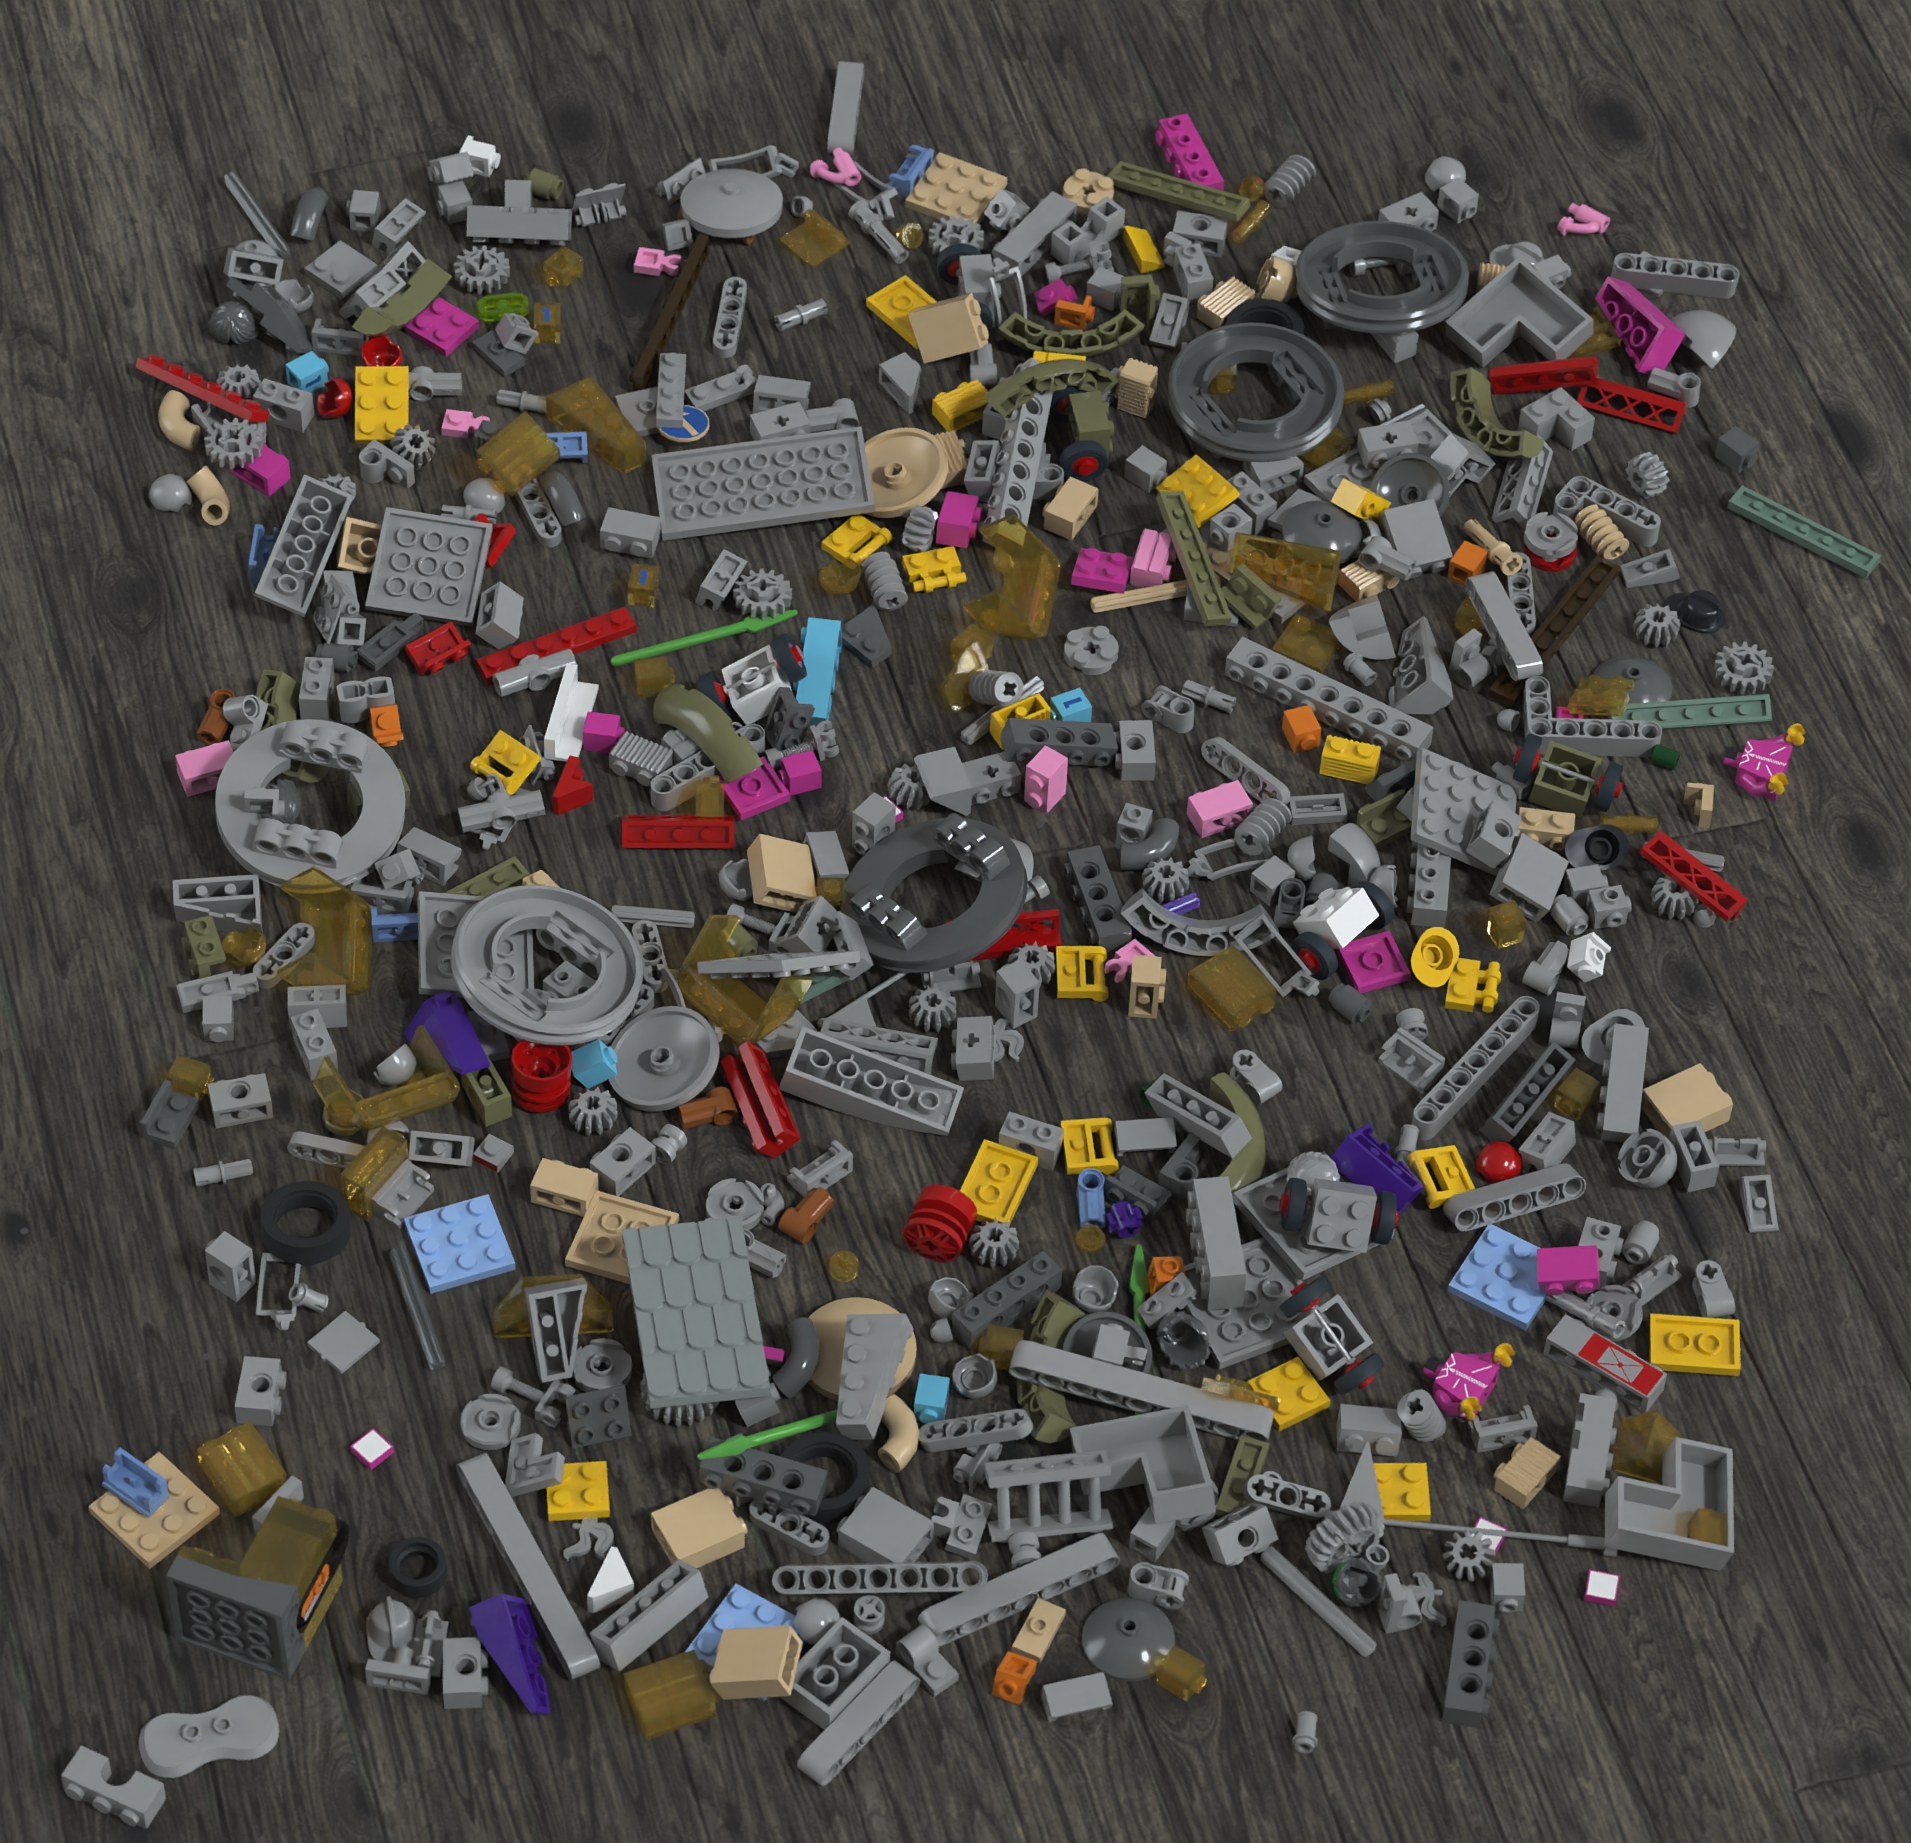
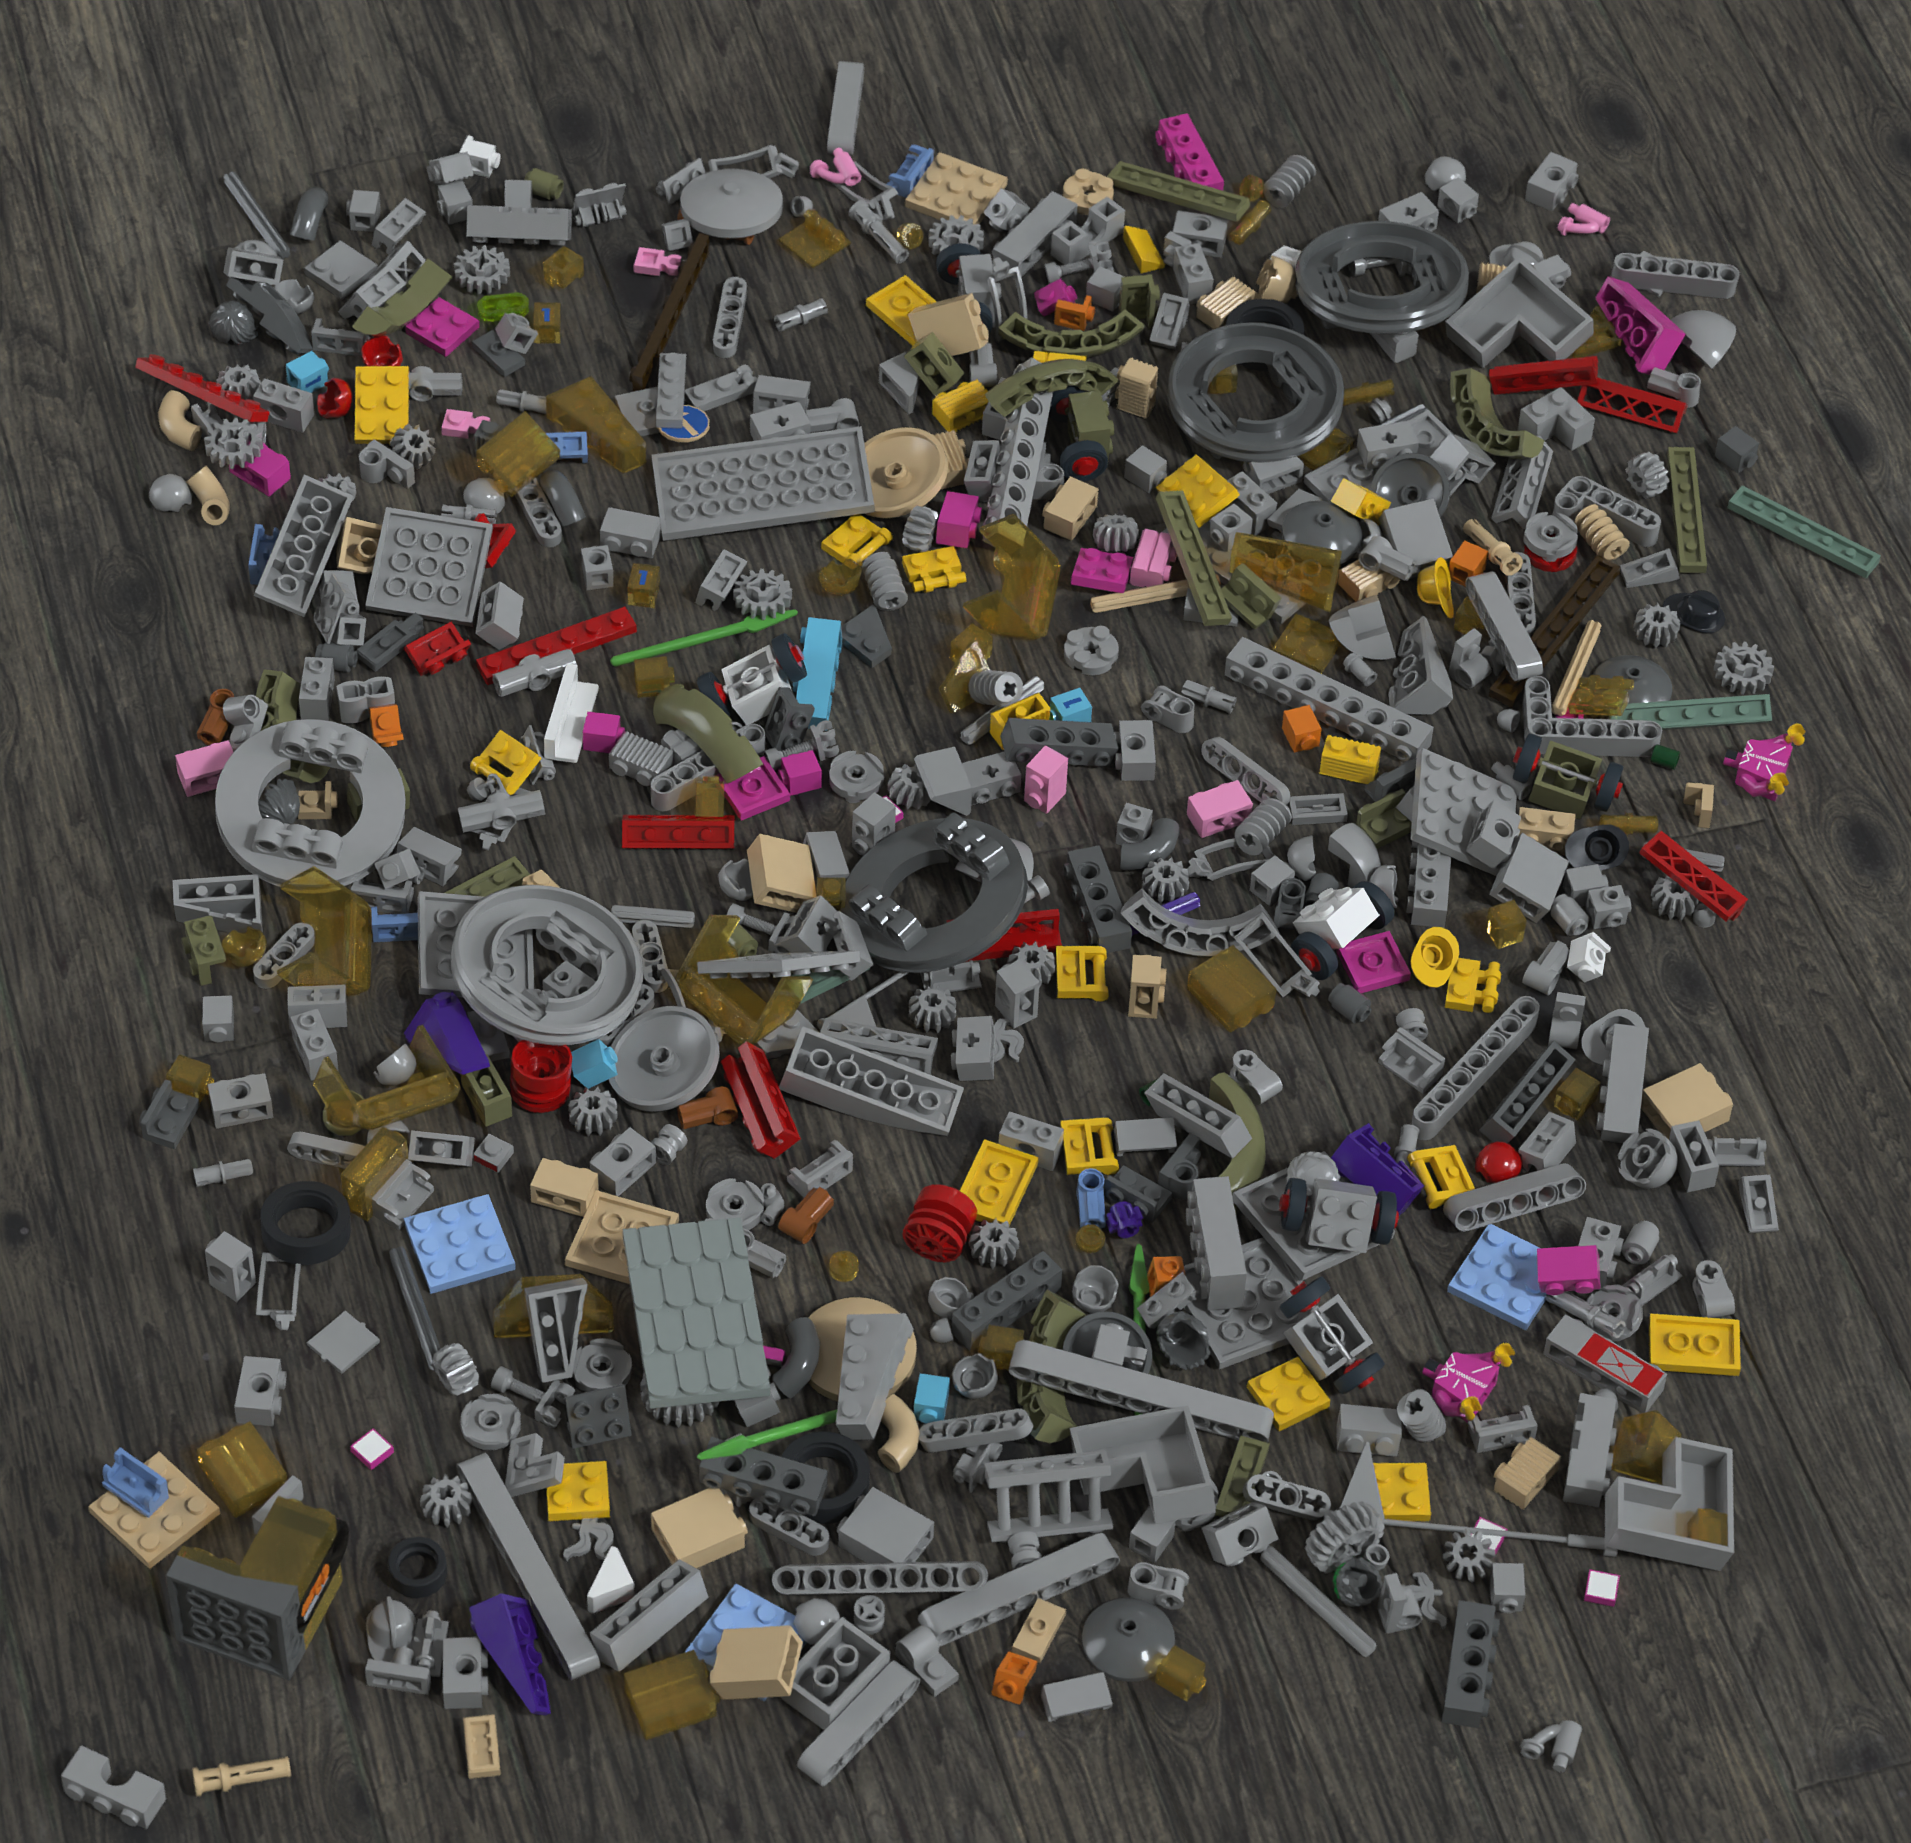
light grey plate [139,1695,279,1778] -> none
light grey hinge [176,971,259,1013] -> none
light grey bracket [244,787,285,821] -> none
light grey pin [289,1283,329,1313] -> none
red slope [552,755,593,815] -> none
light grey plate [931,1494,992,1560] -> none
bright pink plate [1104,939,1155,983] -> none
clear yellow wing [1201,1374,1281,1410] -> none
light grey pin [1292,1711,1318,1754] -> none
none -> tan pin [192,1757,291,1796]
none -> tan bracket [298,781,338,819]
none -> light grey gear [420,1474,473,1528]
none -> light grey gear [433,1343,479,1396]
none -> tan plate [463,1715,501,1779]
none -> light grey brick [581,545,614,590]
none -> light grey plate [829,751,884,803]
none -> olive brick [904,332,964,397]
none -> light grey gear [1093,513,1139,553]
none -> yellow piece [1417,557,1454,619]
none -> light grey plant [1520,1720,1582,1772]
none -> light grey brick [1525,152,1579,211]
none -> tan axle [1551,620,1601,716]
none -> olive plate [1667,447,1707,573]

